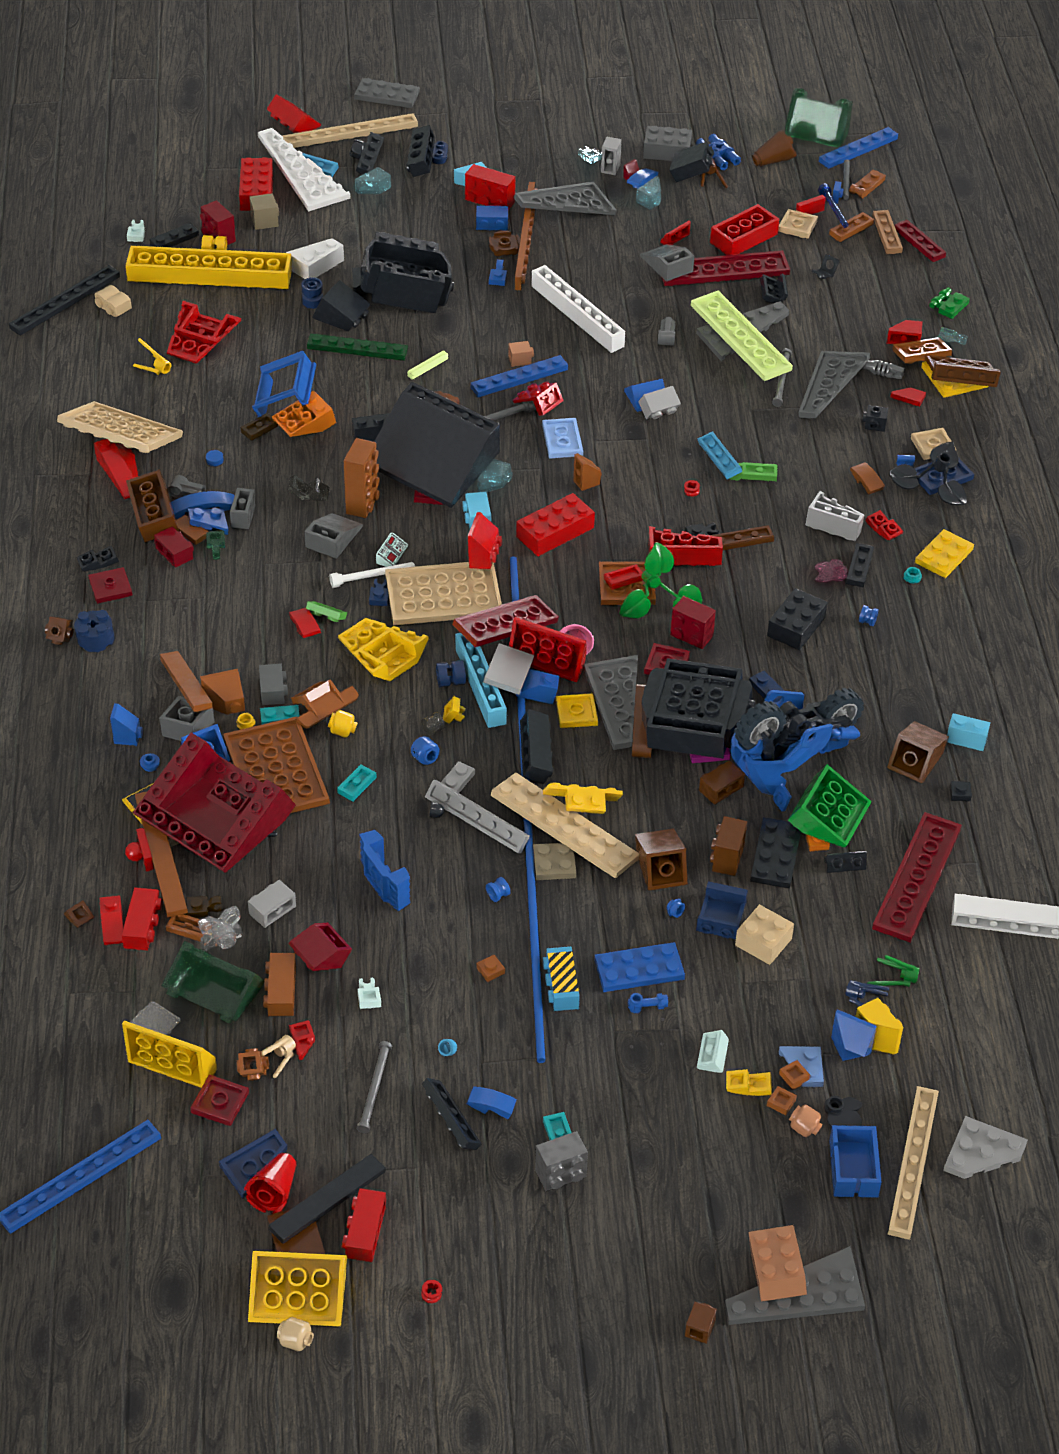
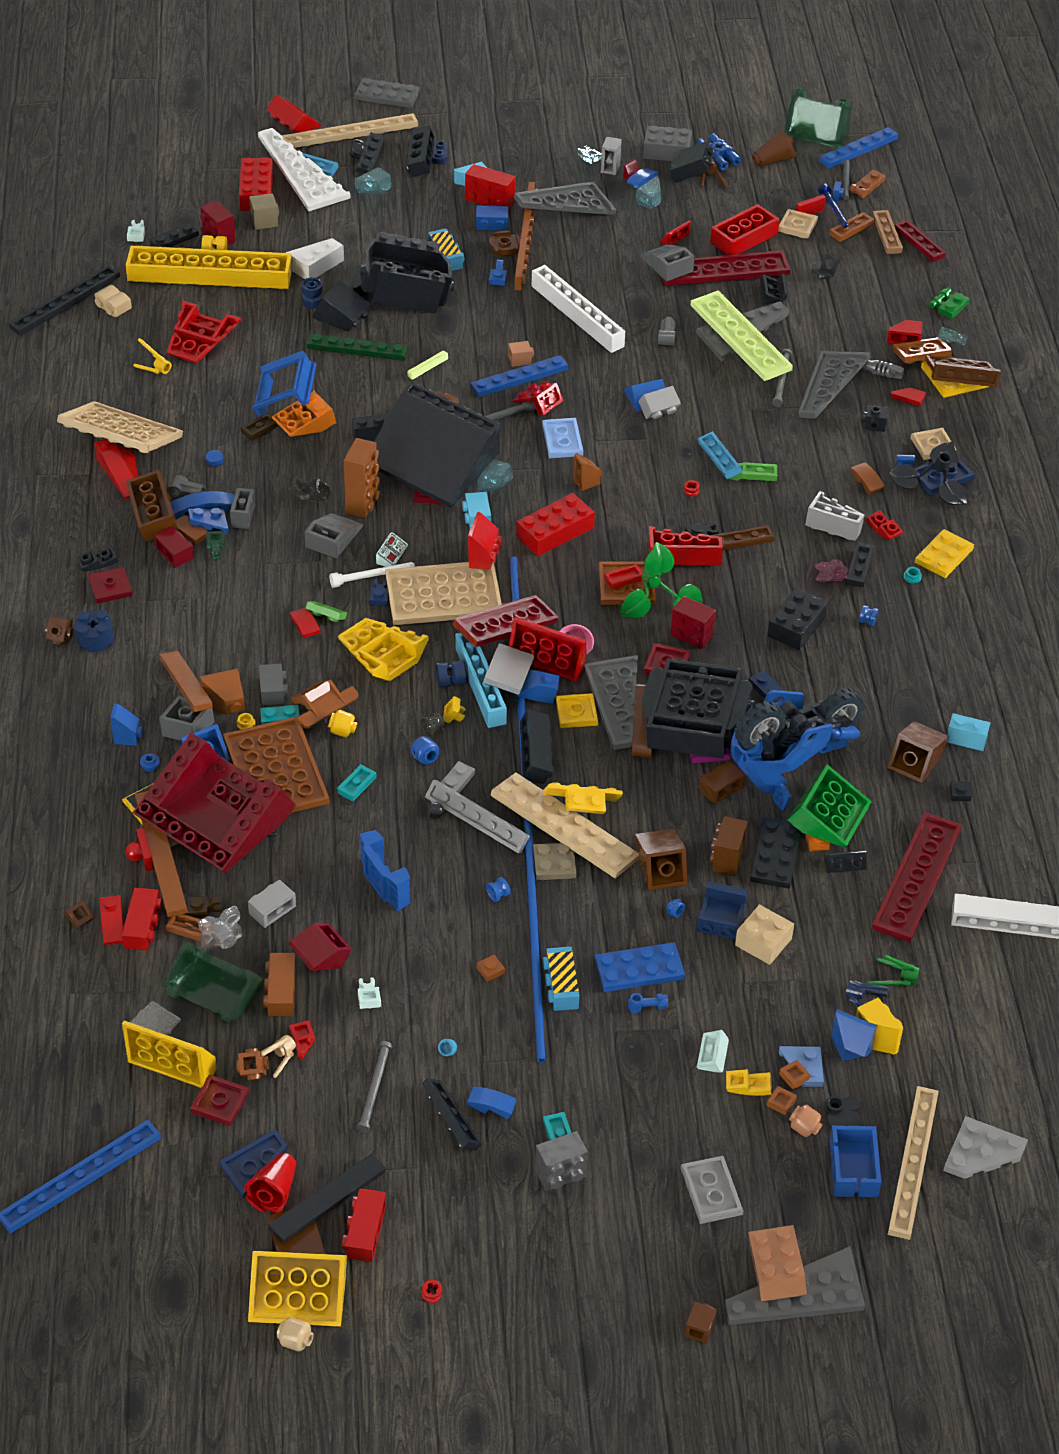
none -> brick [428,228,465,271]
none -> light grey tile [681,1156,743,1224]

